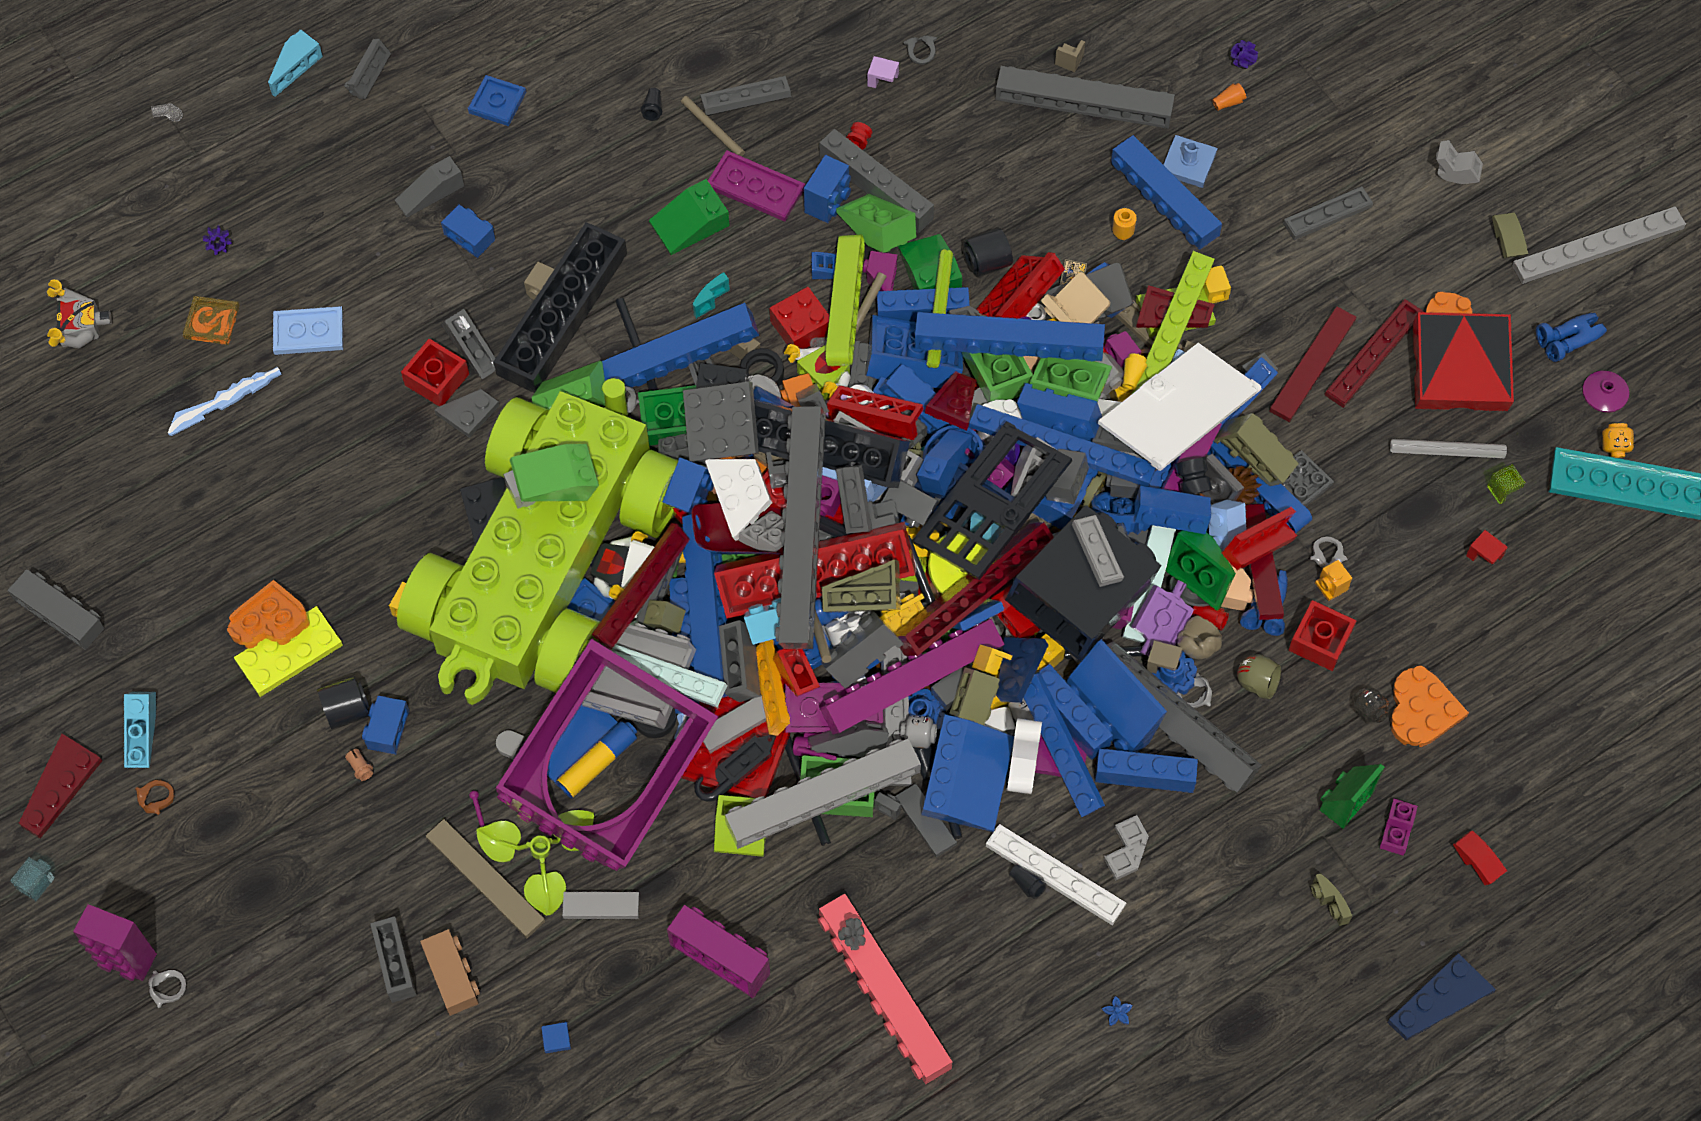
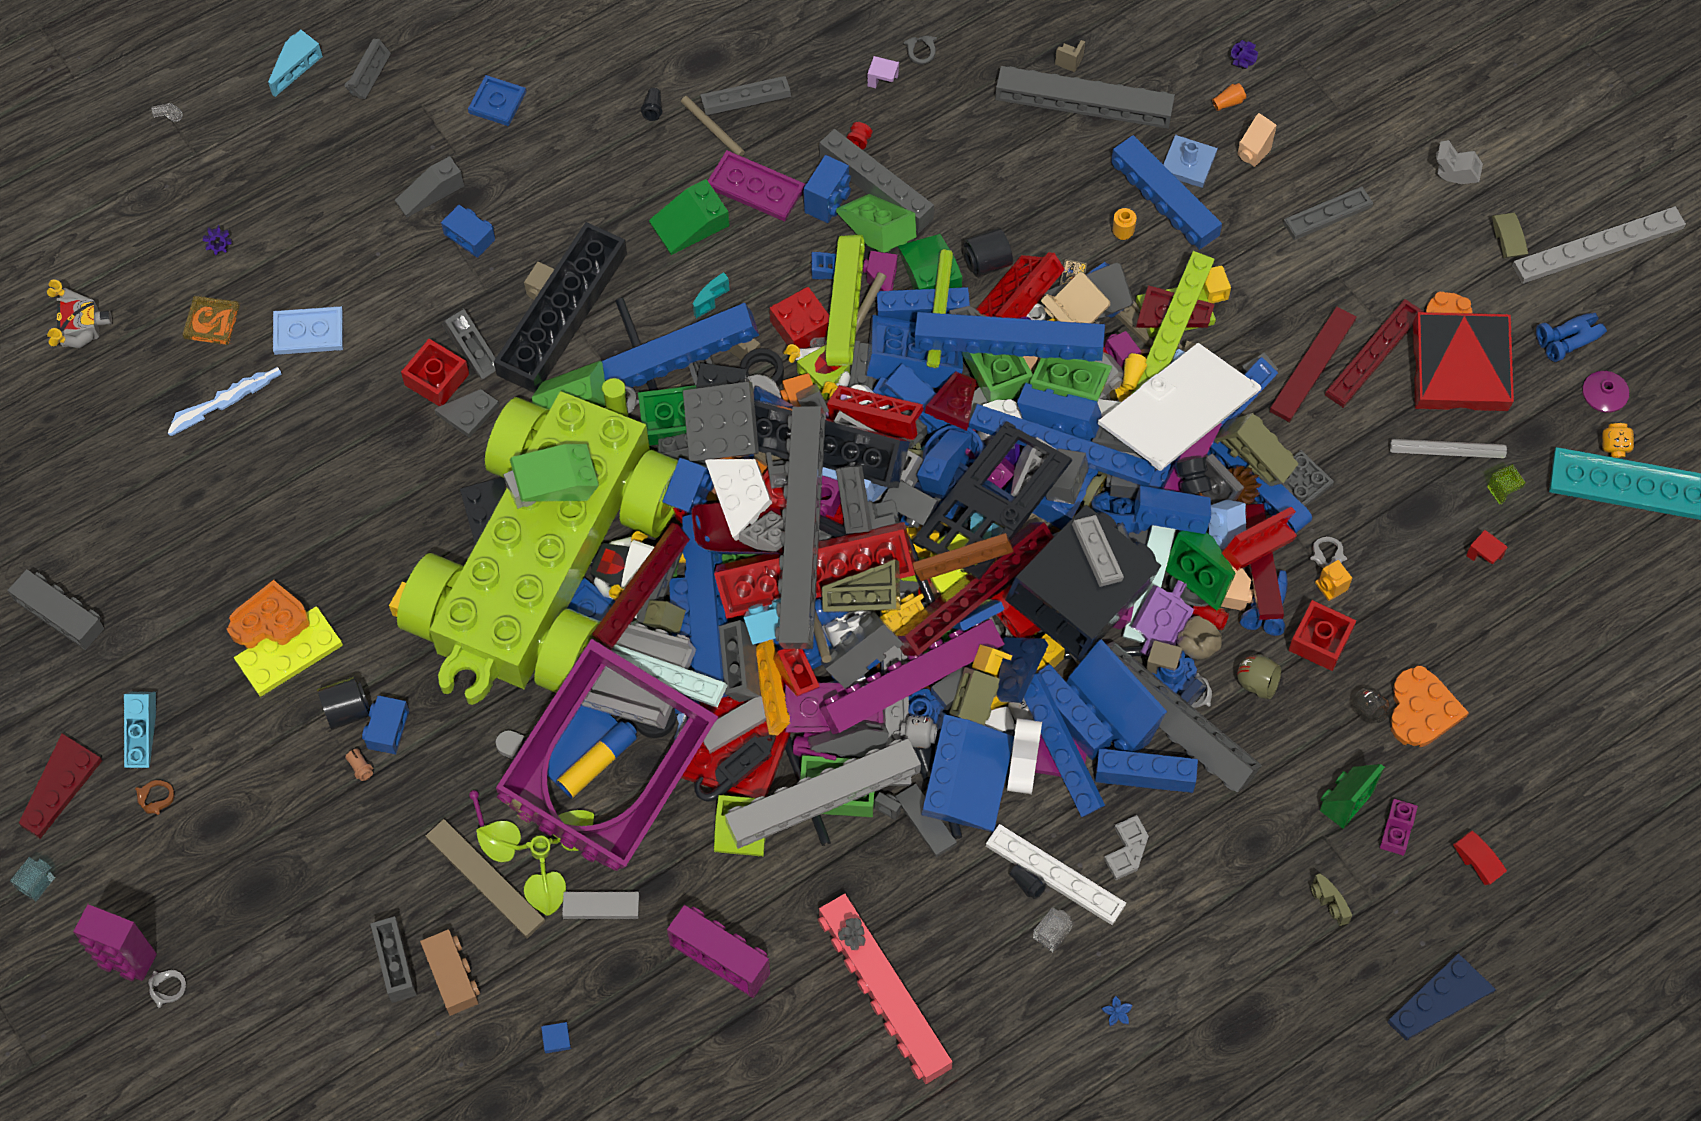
none -> dark orange tile [913,533,1013,581]
none -> clear brick [1033,907,1073,952]
none -> dark blue tile [1181,679,1207,705]
none -> light nougat slope [1237,113,1277,167]

